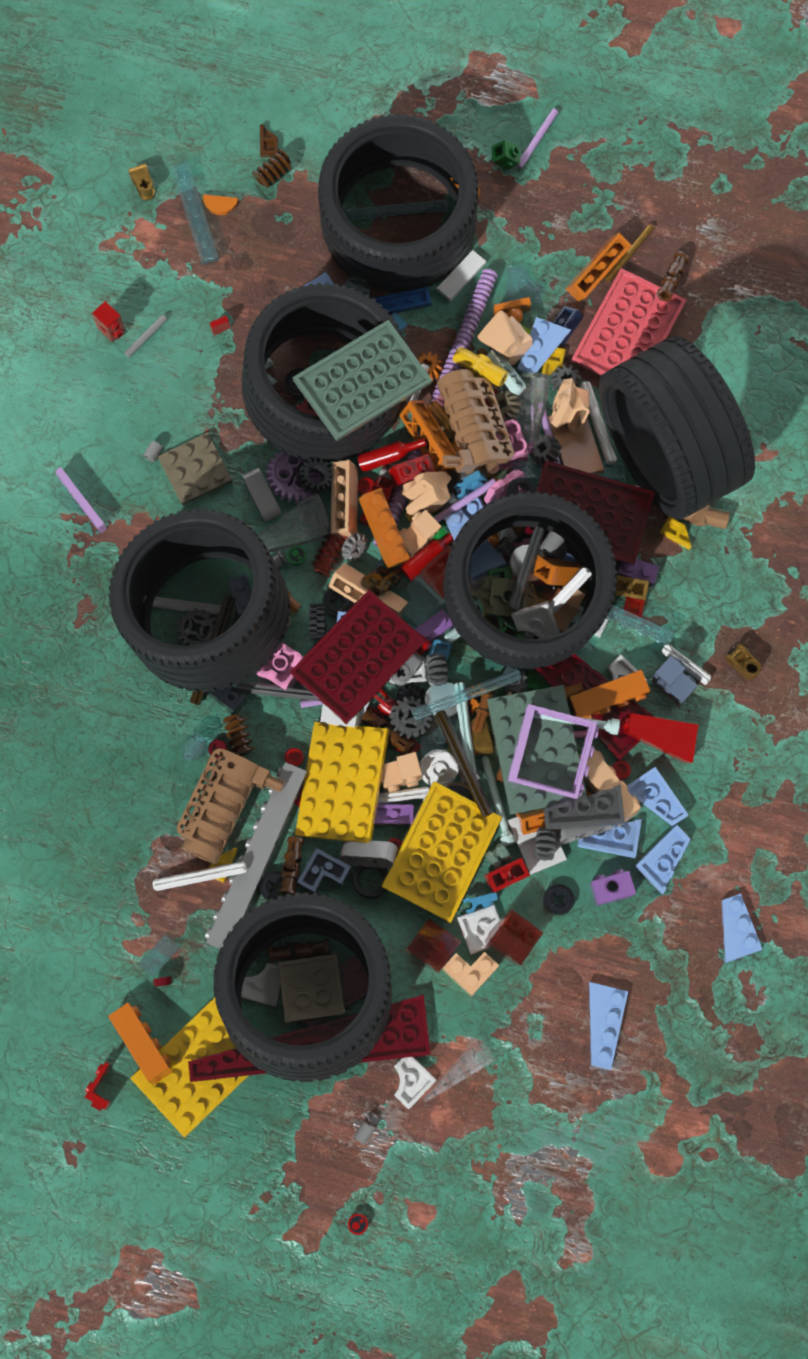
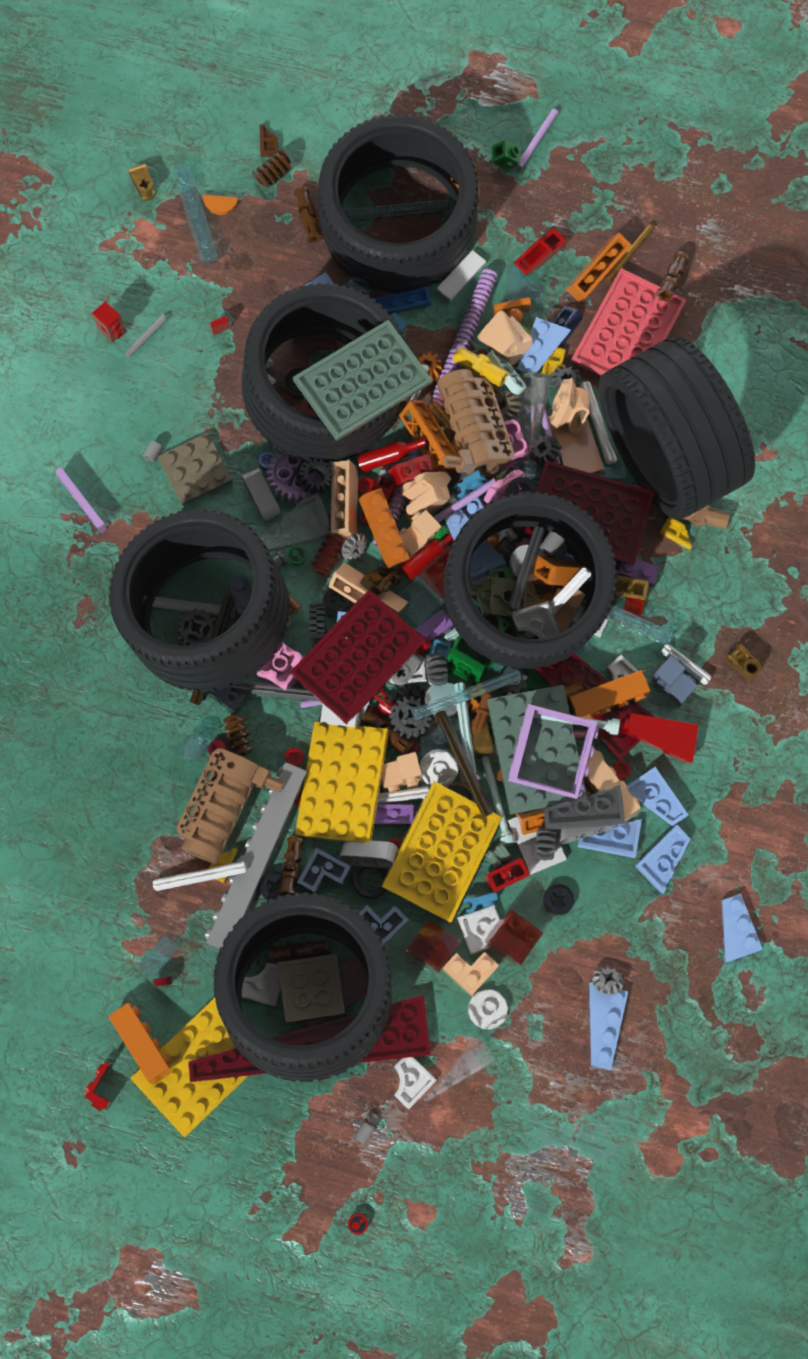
medium lavender brick [590,869,636,906] -> none
none -> tile [258,451,276,471]
none -> reddish brown piece [294,187,323,243]
none -> sand blue brick [359,906,409,946]
none -> green tile [446,635,494,687]
none -> white tile [468,989,508,1030]
none -> red slope [513,228,567,276]
none -> light grey gear [592,966,624,995]

